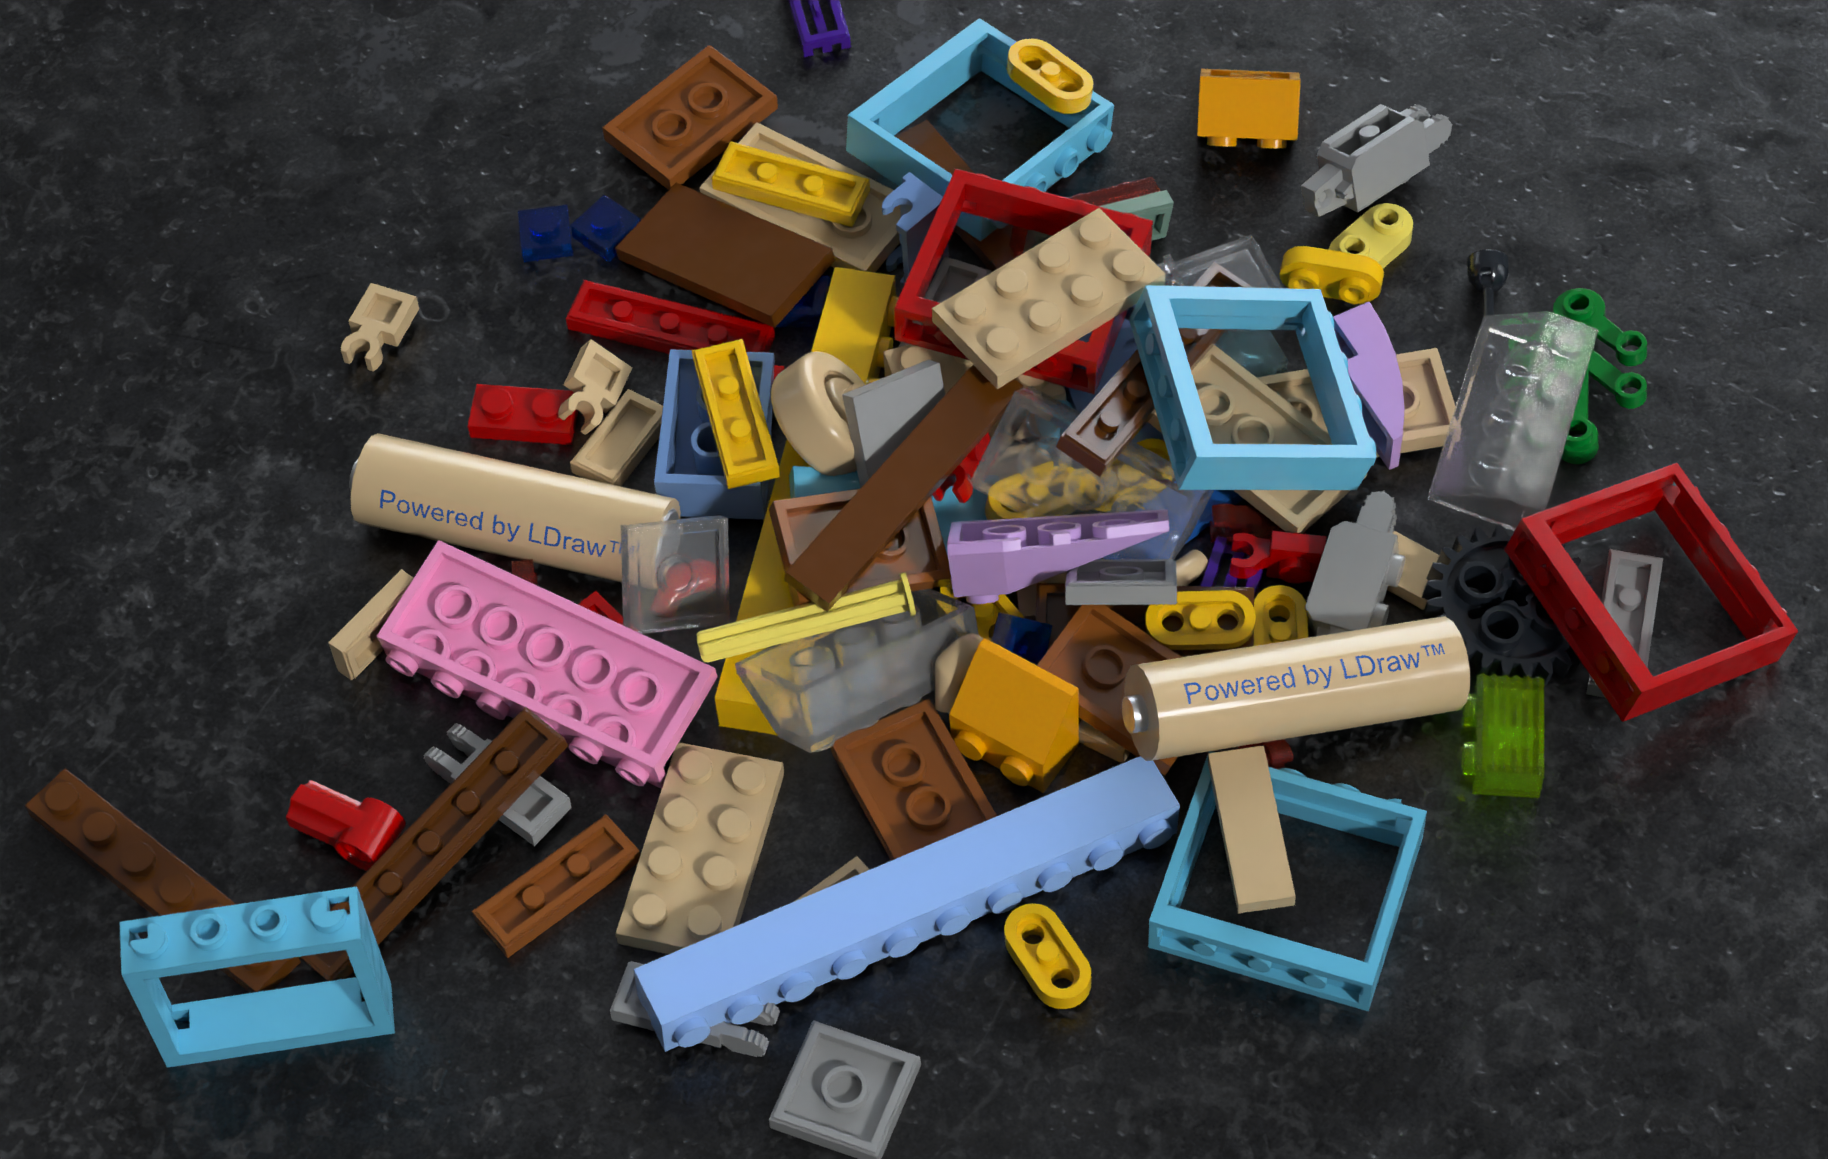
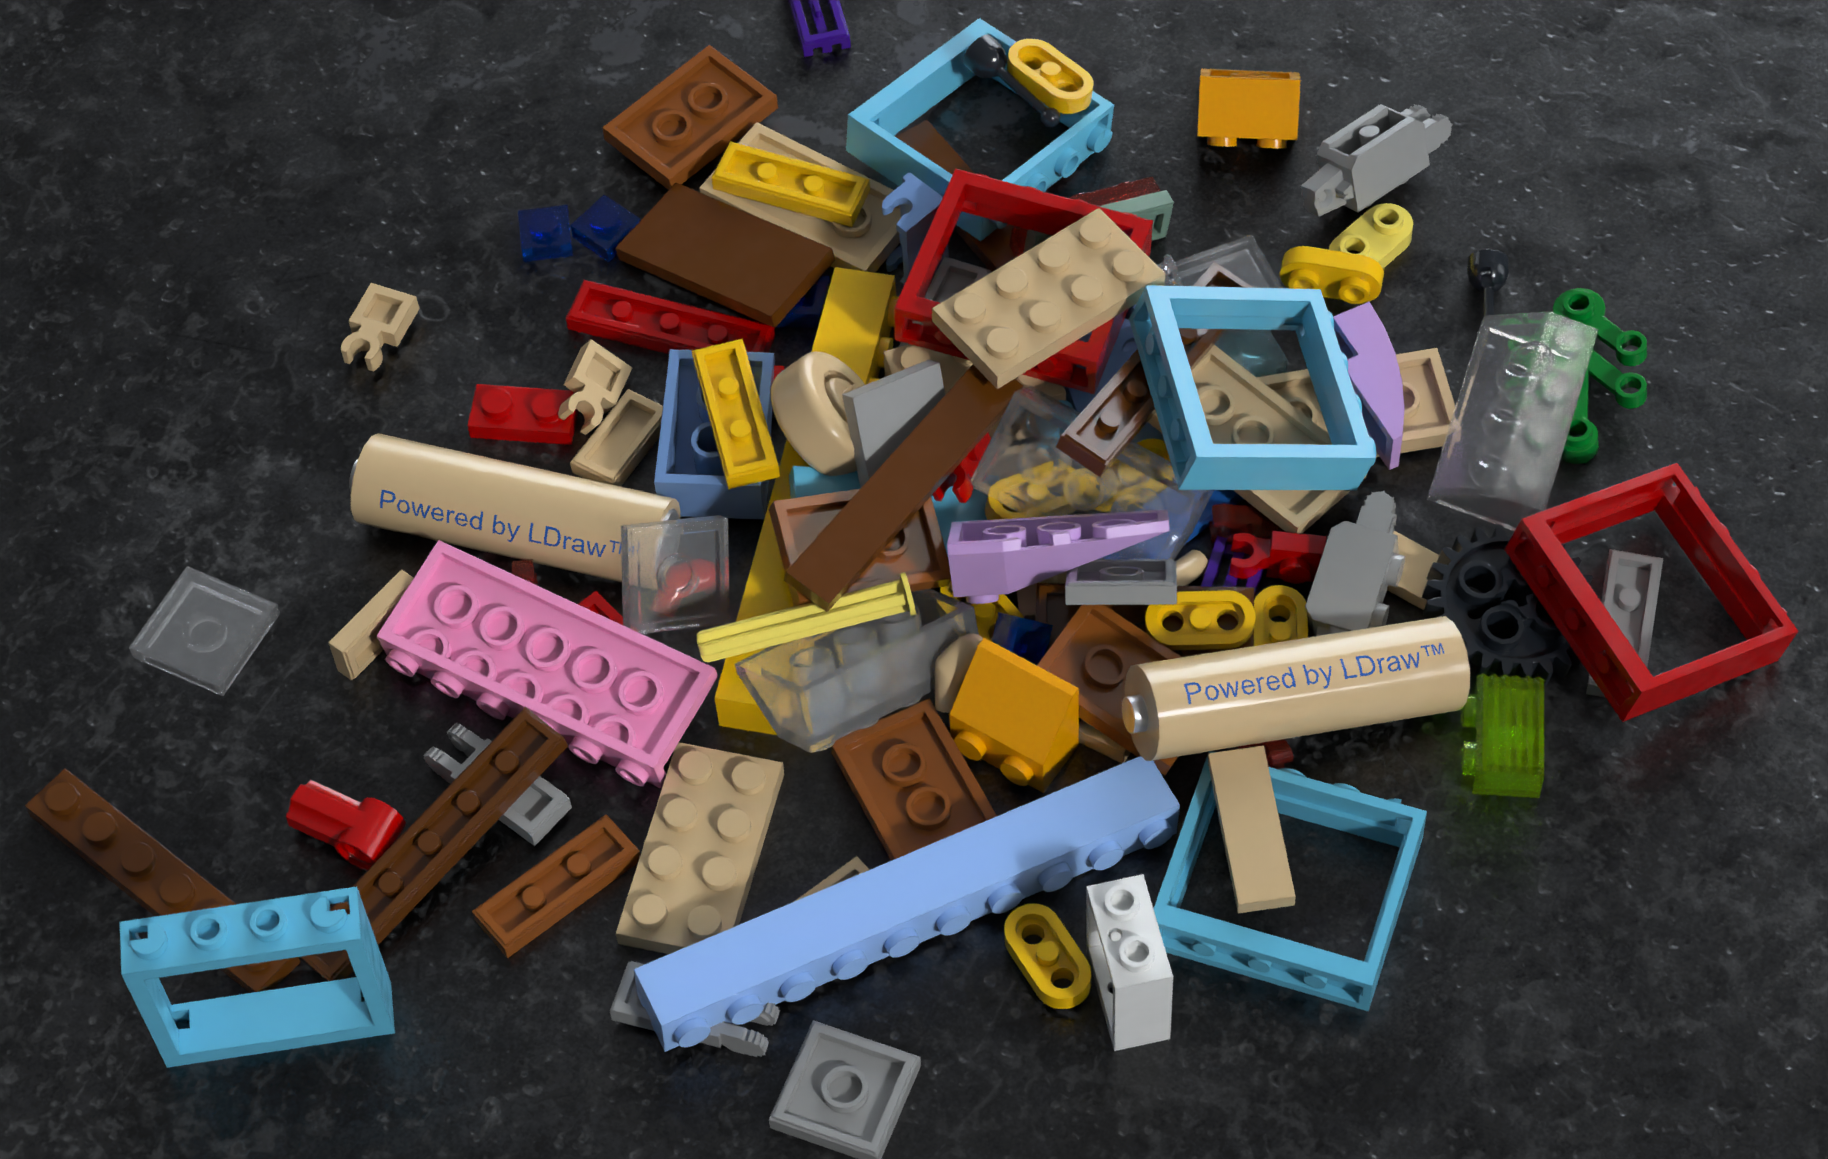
none -> clear tile [129,566,280,696]
none -> black hinge [963,34,1060,128]
none -> white window [1086,874,1173,1051]

